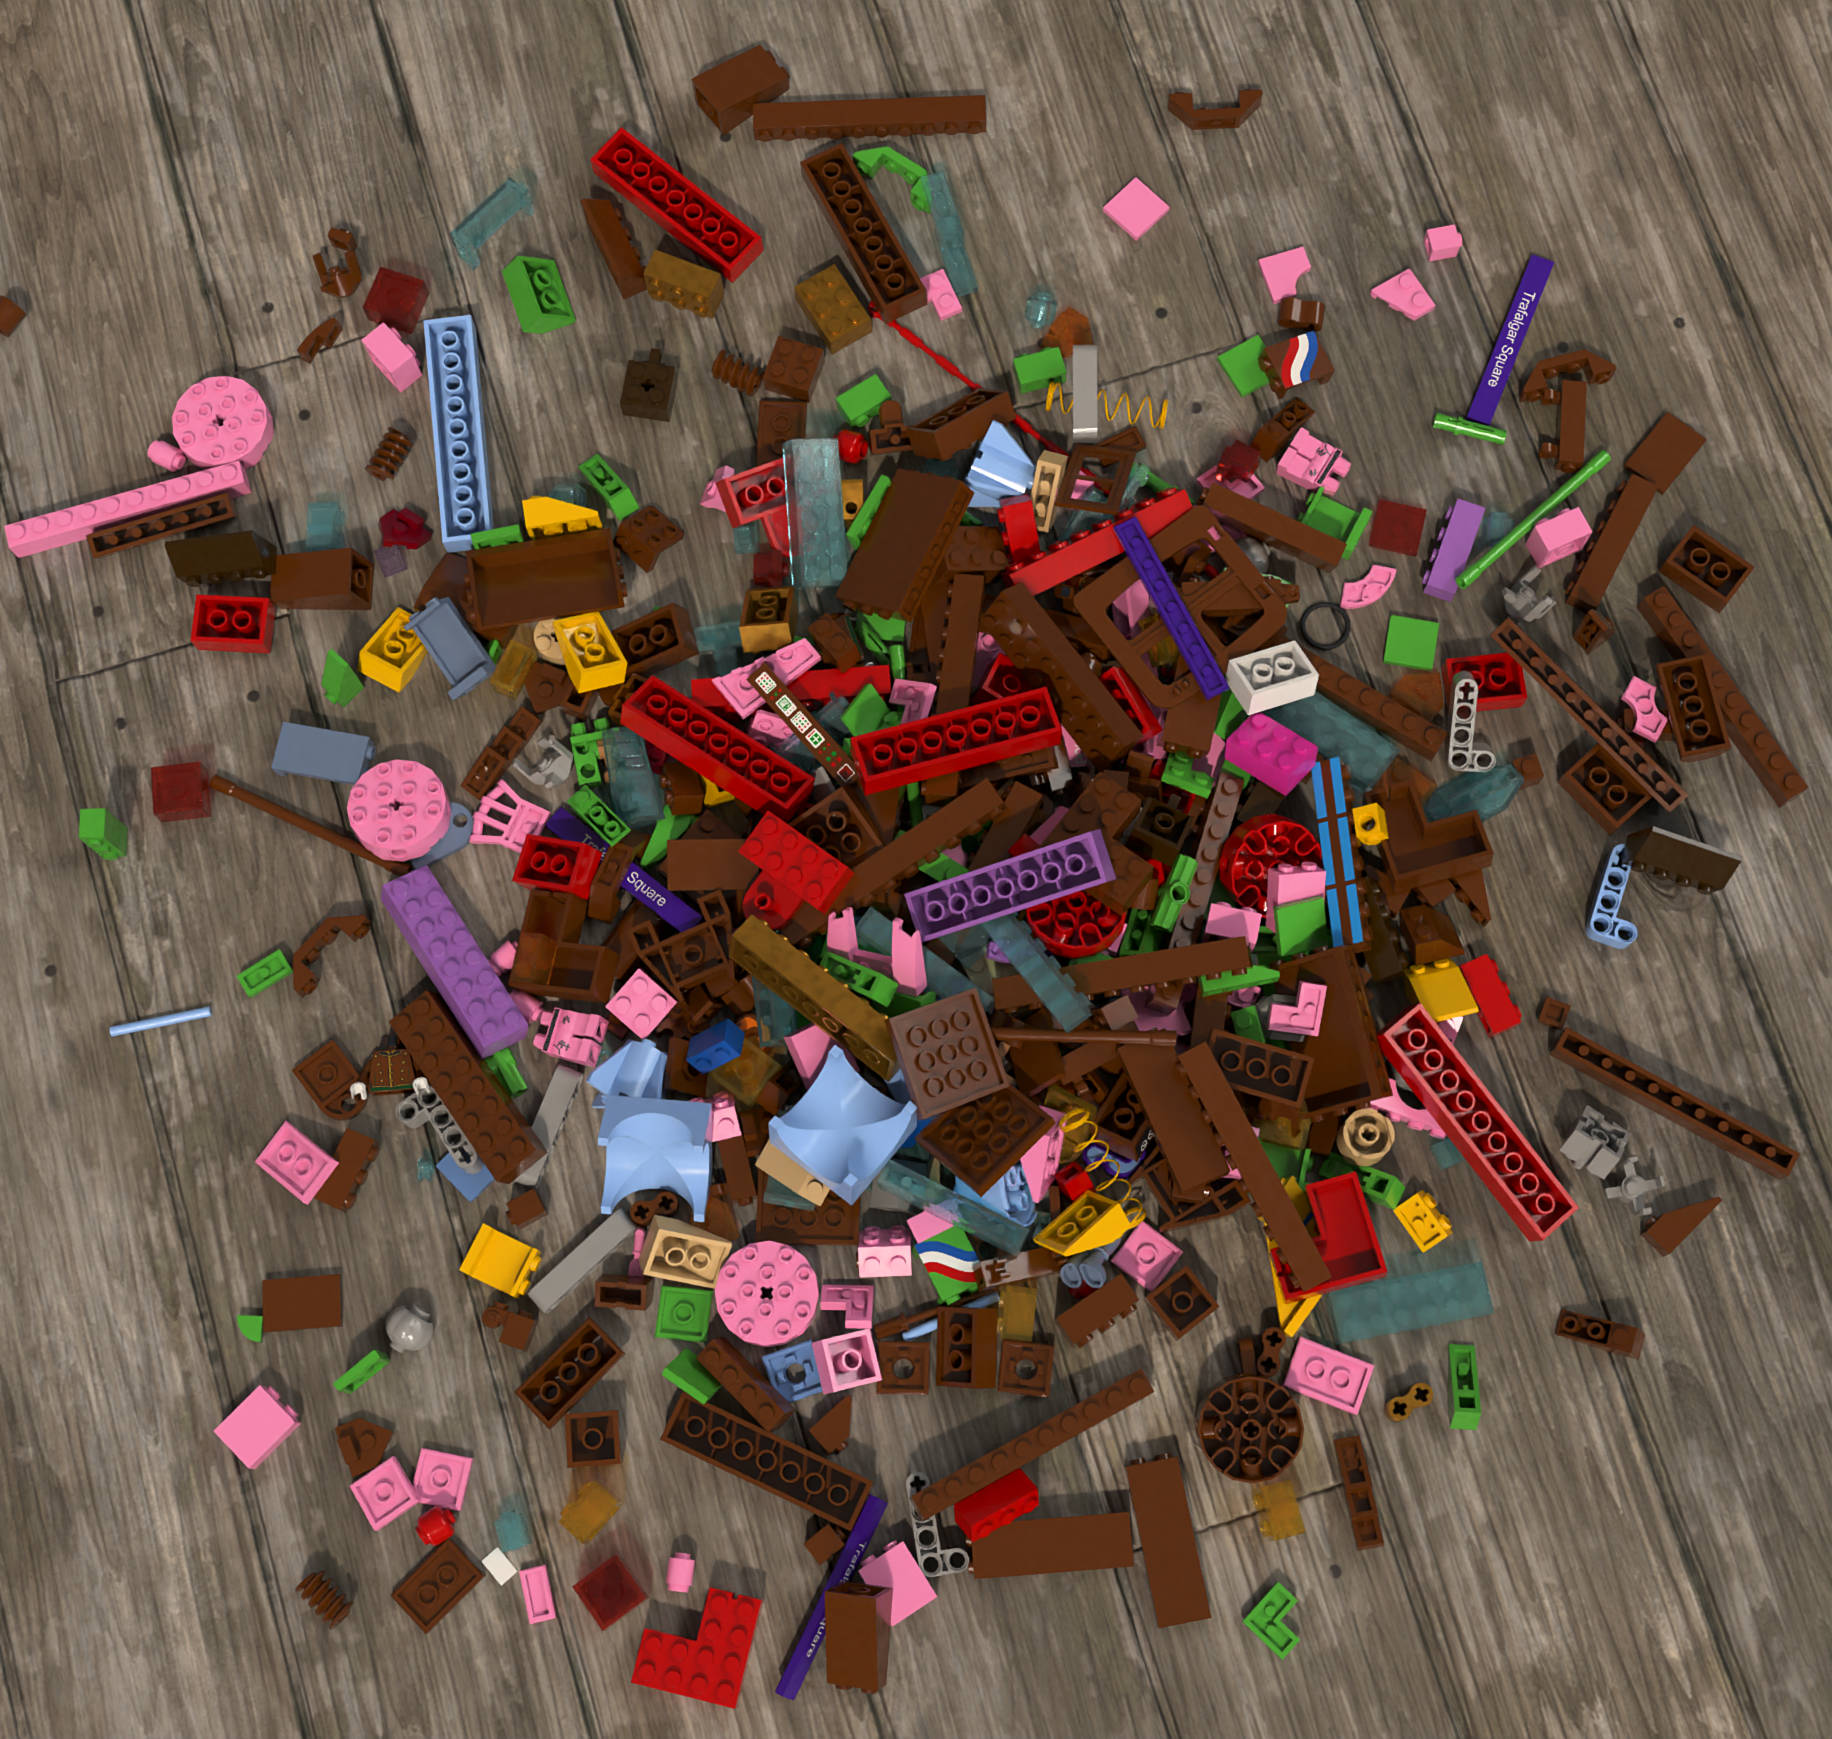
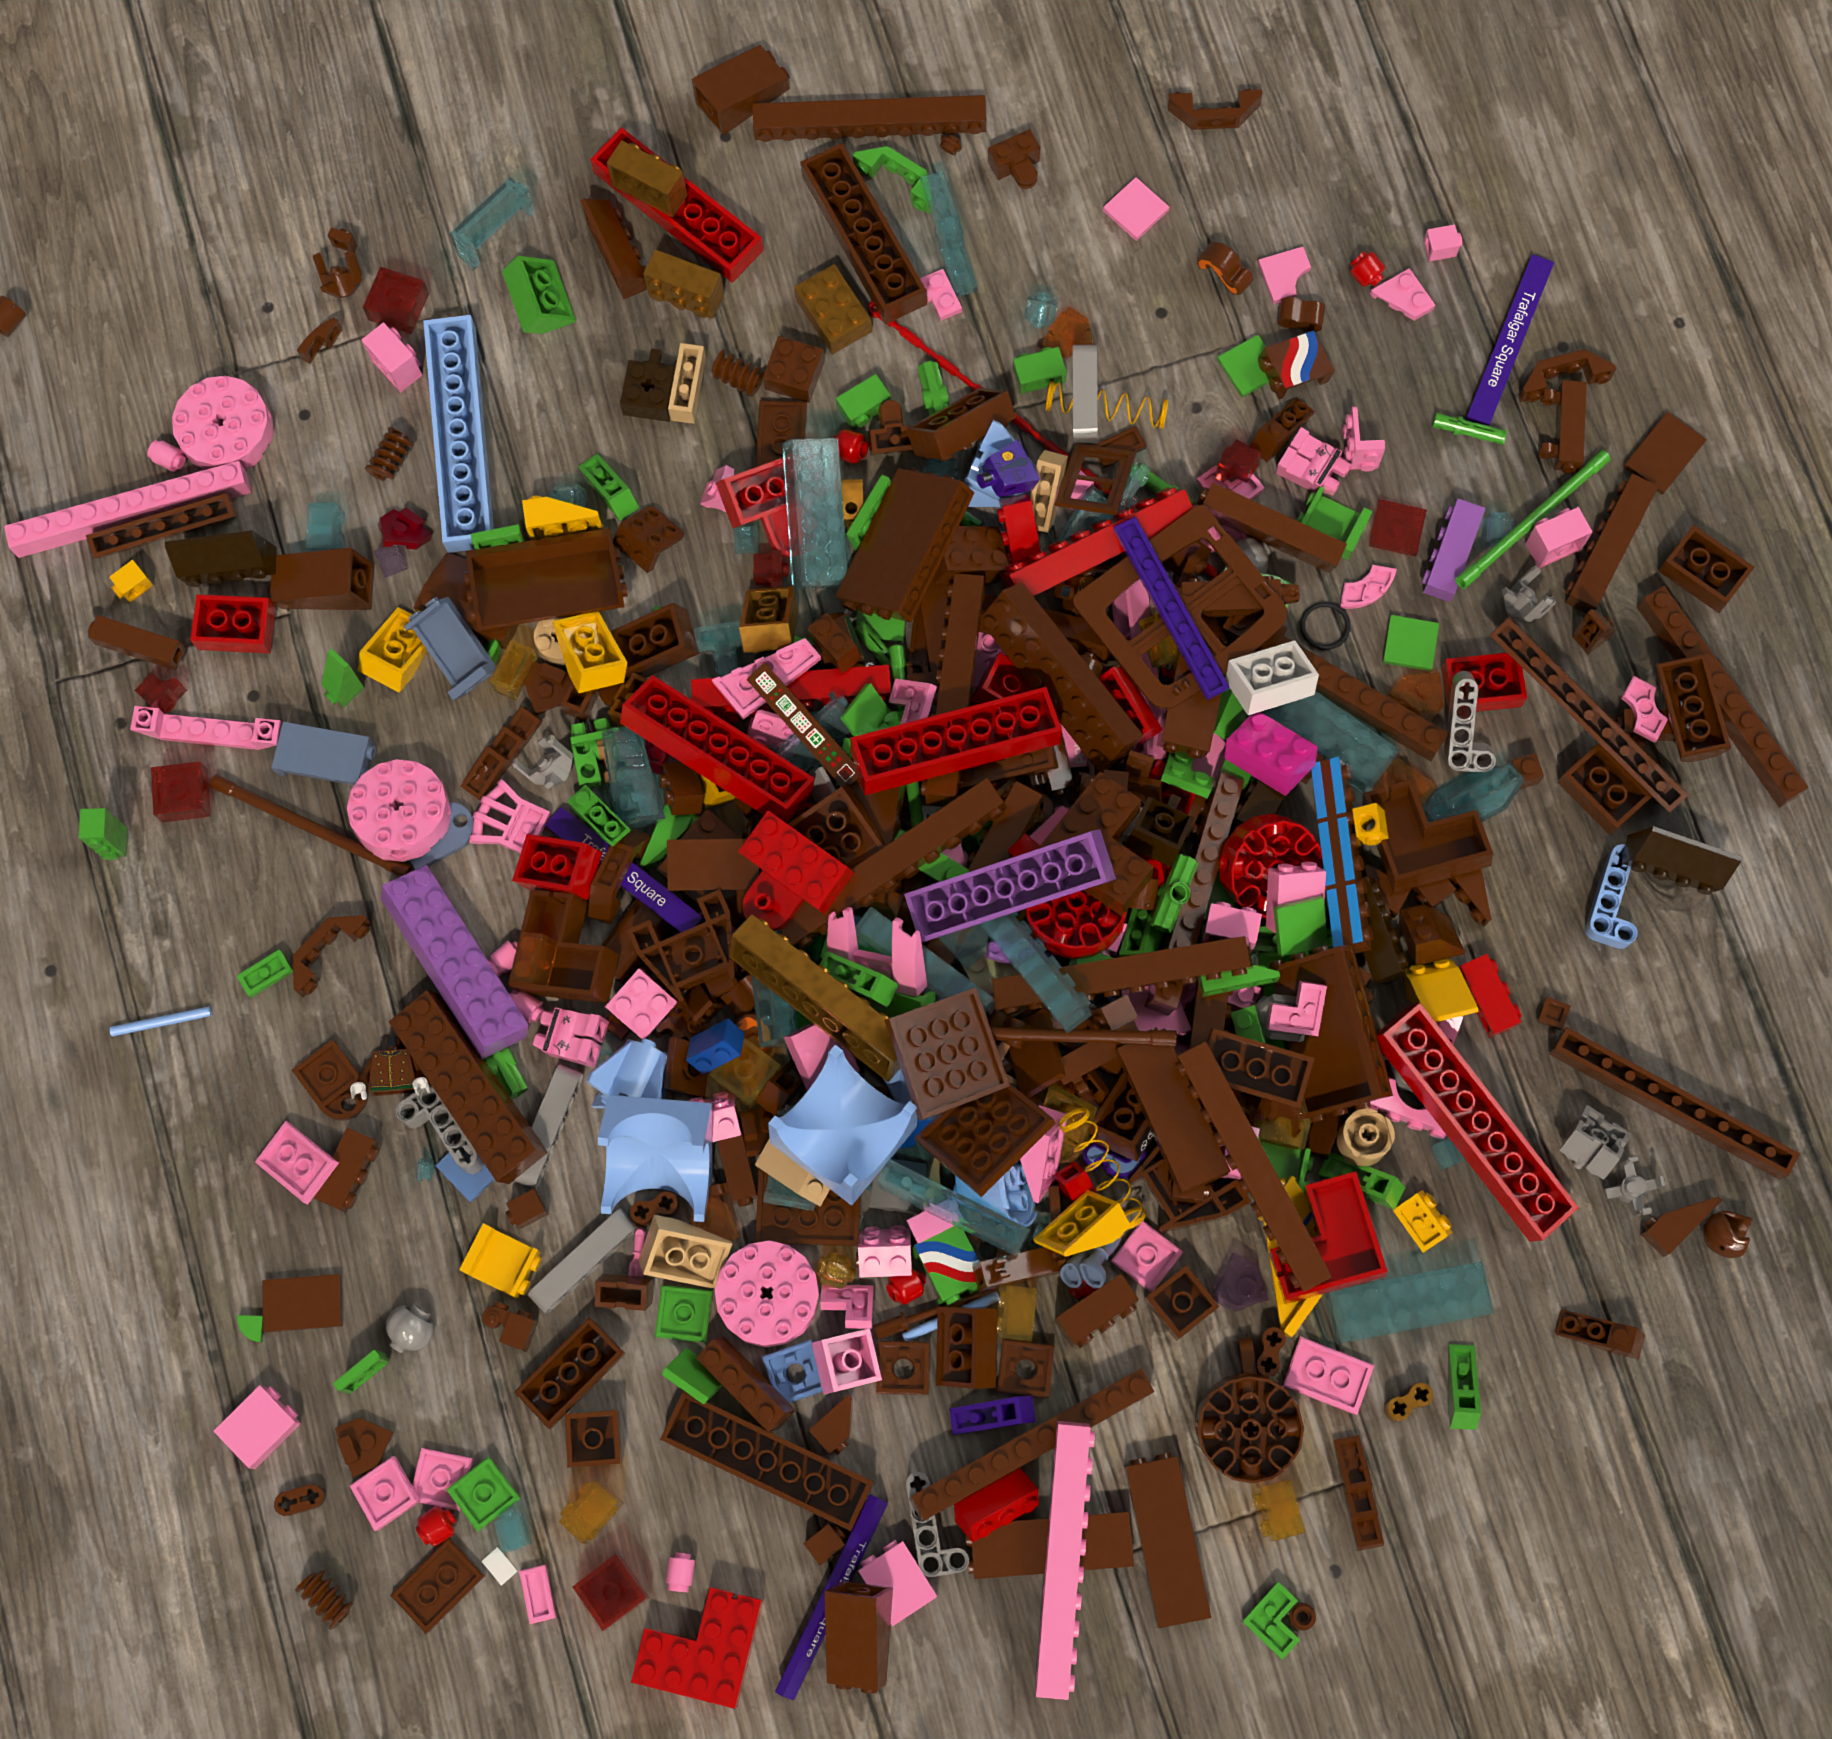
none -> reddish brown brick [88,615,185,670]
none -> yellow brick [109,560,153,603]
none -> bright pink slope [130,706,281,750]
none -> clear red brick [134,673,188,713]
none -> reddish brown beam [274,1484,326,1516]
none -> bright green tile [446,1456,520,1532]
none -> pearl gold brick [607,140,687,218]
none -> tan brick [668,343,706,424]
none -> clear yellow head [816,1252,856,1289]
none -> red head [886,1268,926,1305]
none -> bright green piece [917,361,949,416]
none -> reddish brown plate [939,135,962,156]
none -> dark purple slope [949,1396,1036,1435]
none -> dark purple torso [977,440,1040,497]
none -> reddish brown brick [988,129,1040,189]
none -> bright pink brick [1035,1421,1095,1700]
none -> reddish brown animal [1197,242,1254,295]
none -> clear purple plate [1212,1253,1269,1312]
none -> reddish brown plate [1289,1603,1316,1631]
none -> bright pink bracket [1342,407,1385,472]
none -> red head [1350,251,1385,287]
none -> reddish brown piece [1703,1210,1752,1258]

